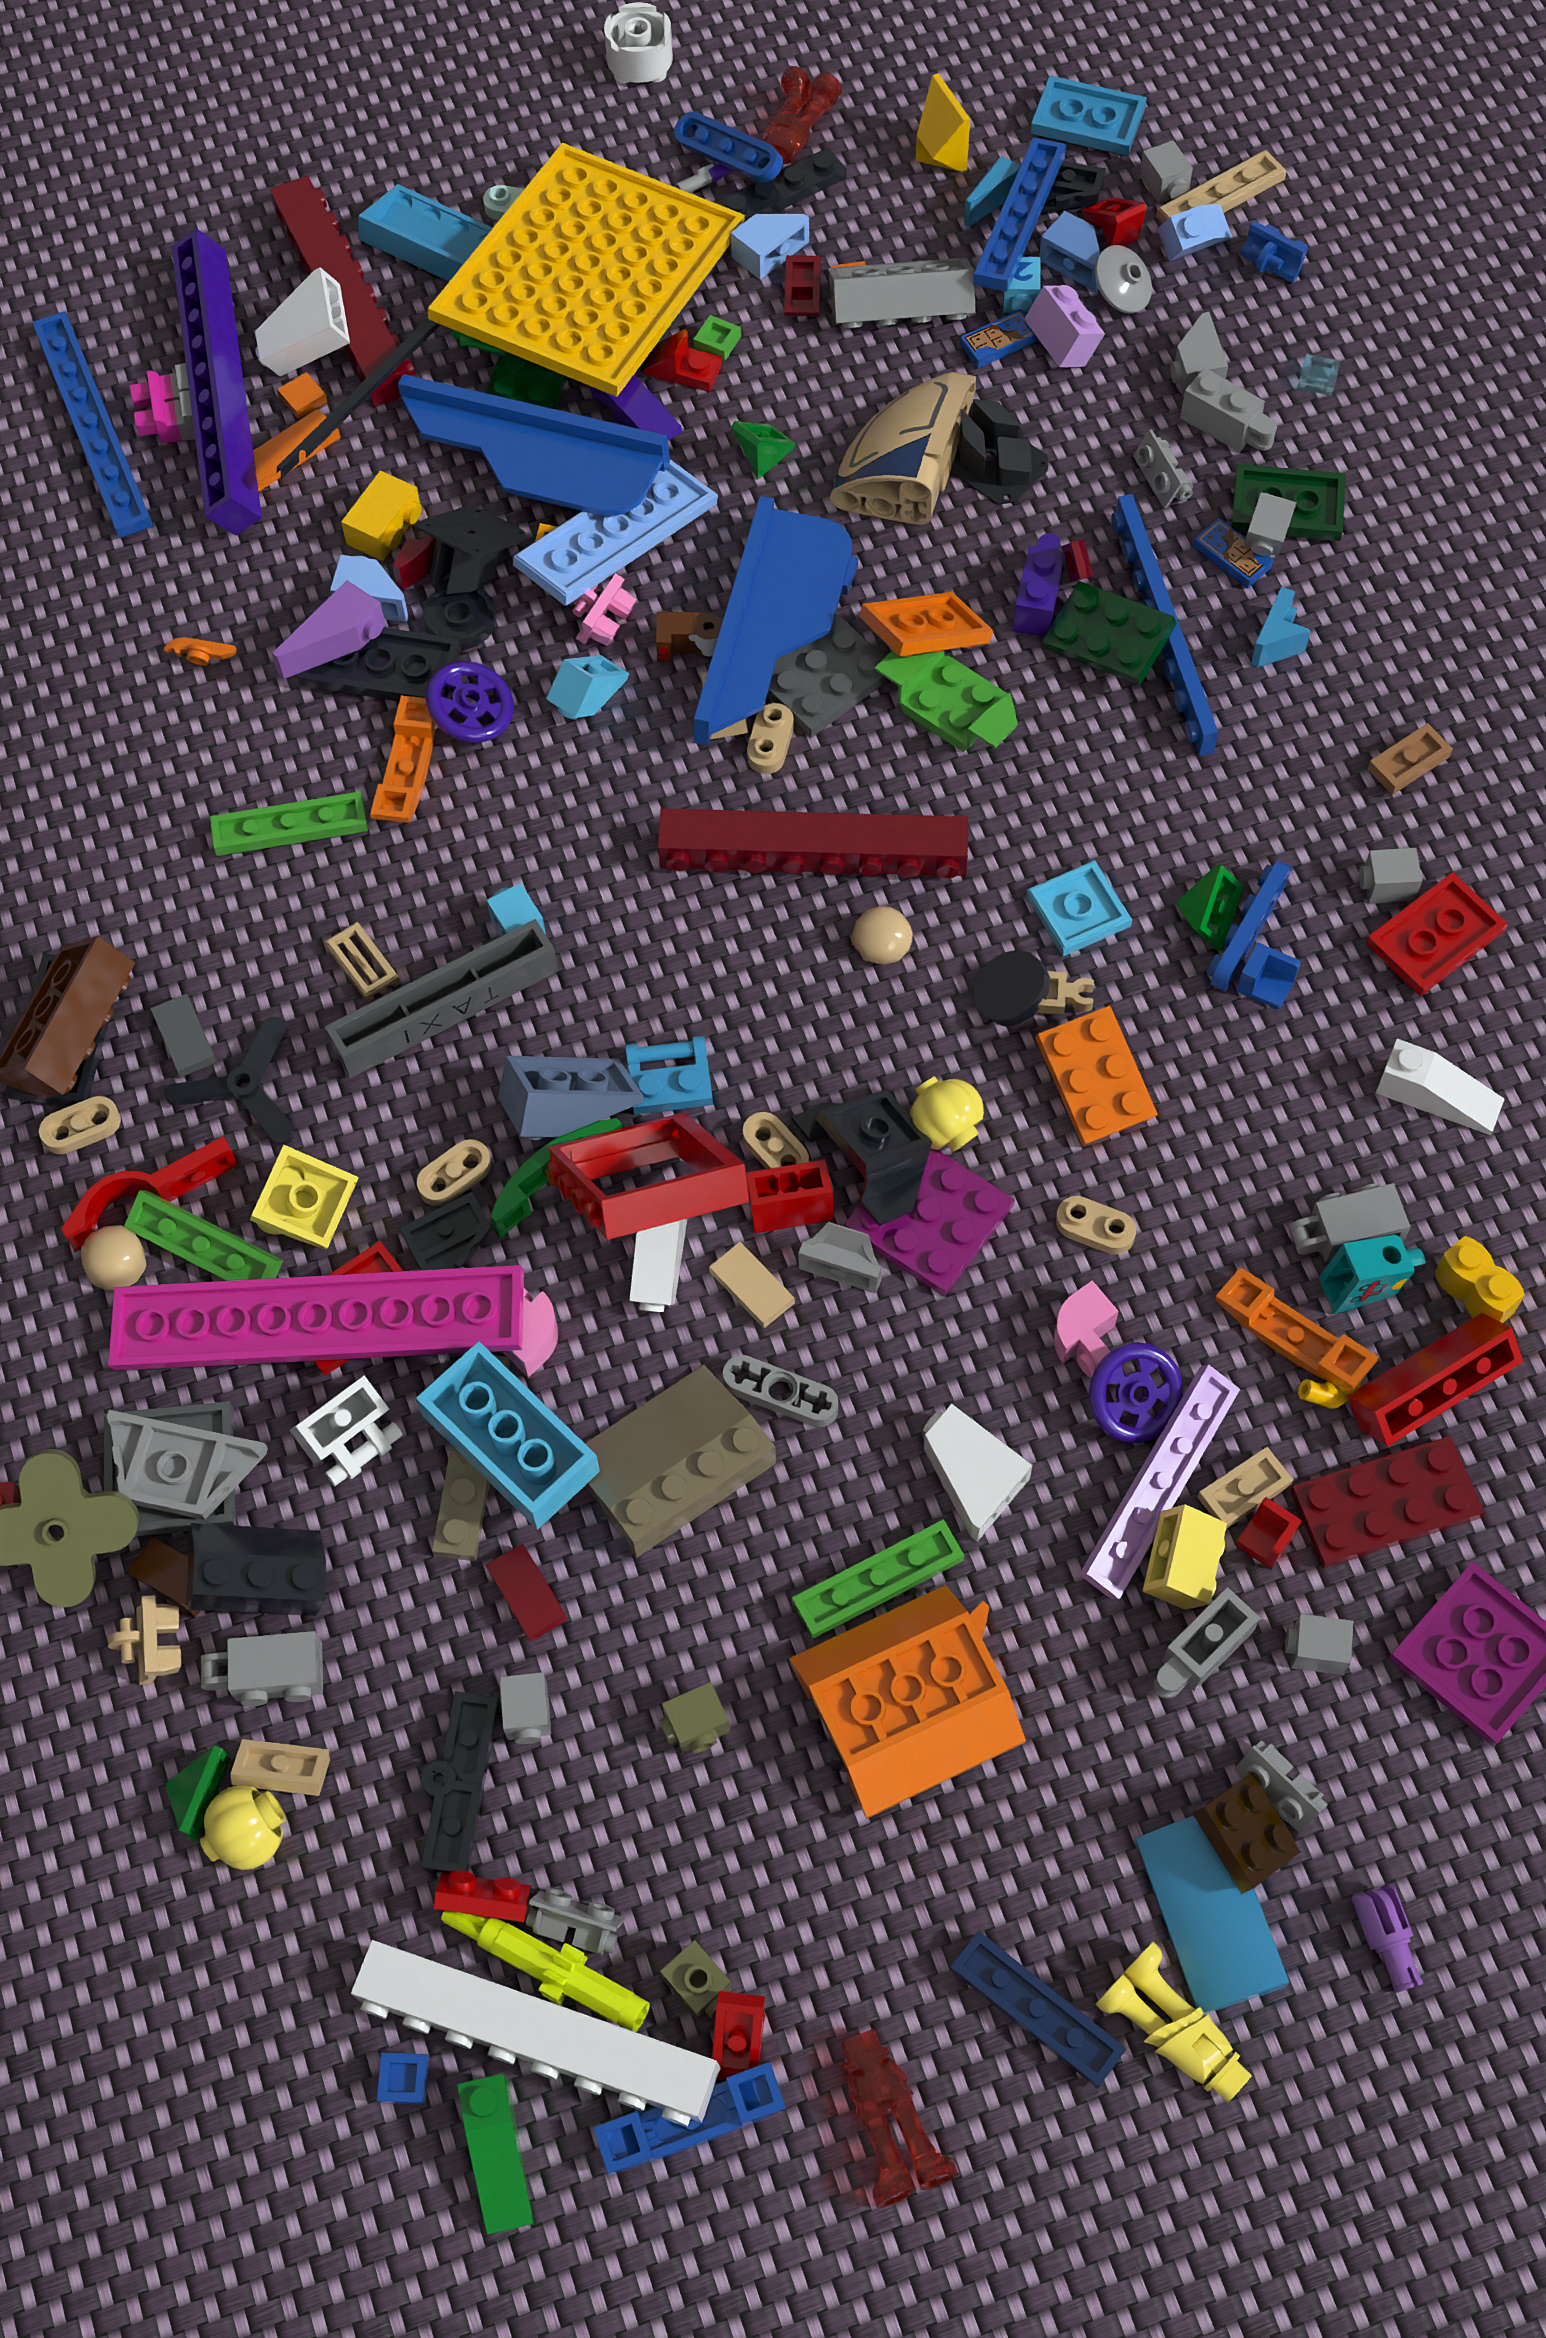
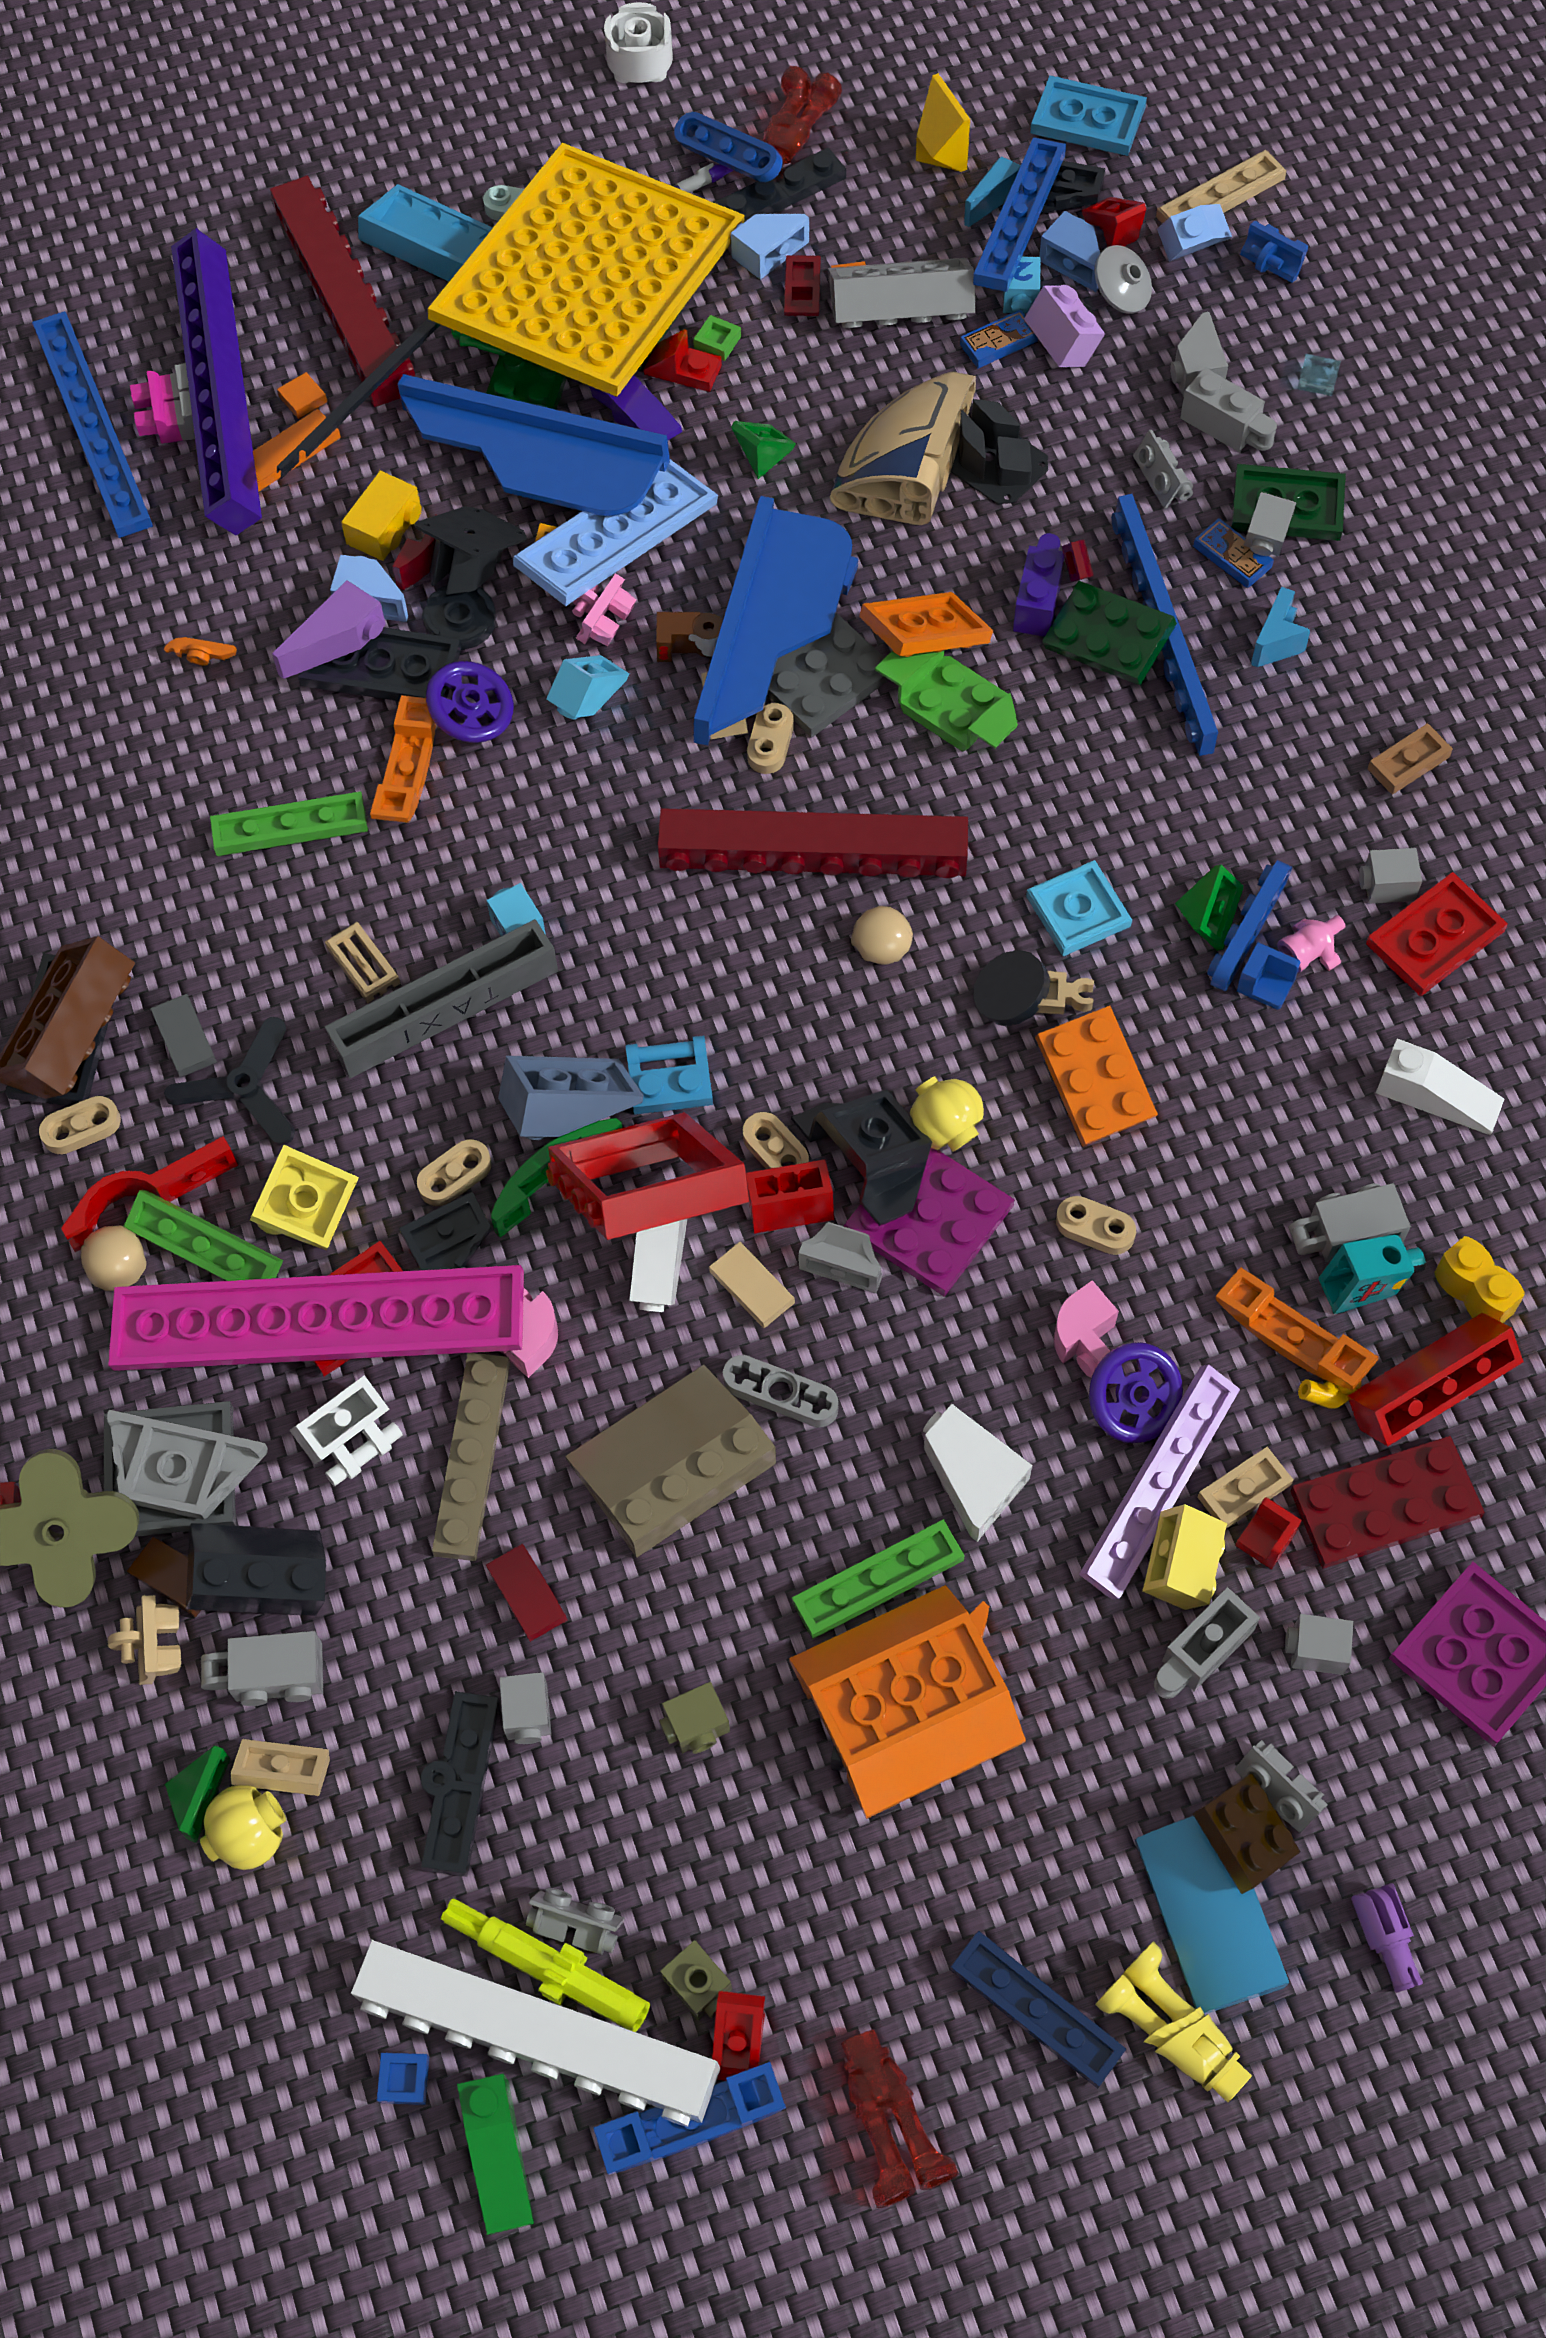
white slope [255,267,350,377] -> none
medium azure brick [416,1341,600,1530] -> none
red plate [434,1871,531,1922] -> none
light grey brick [1140,140,1193,204] -> none
none -> bright pink piece [1277,915,1346,973]

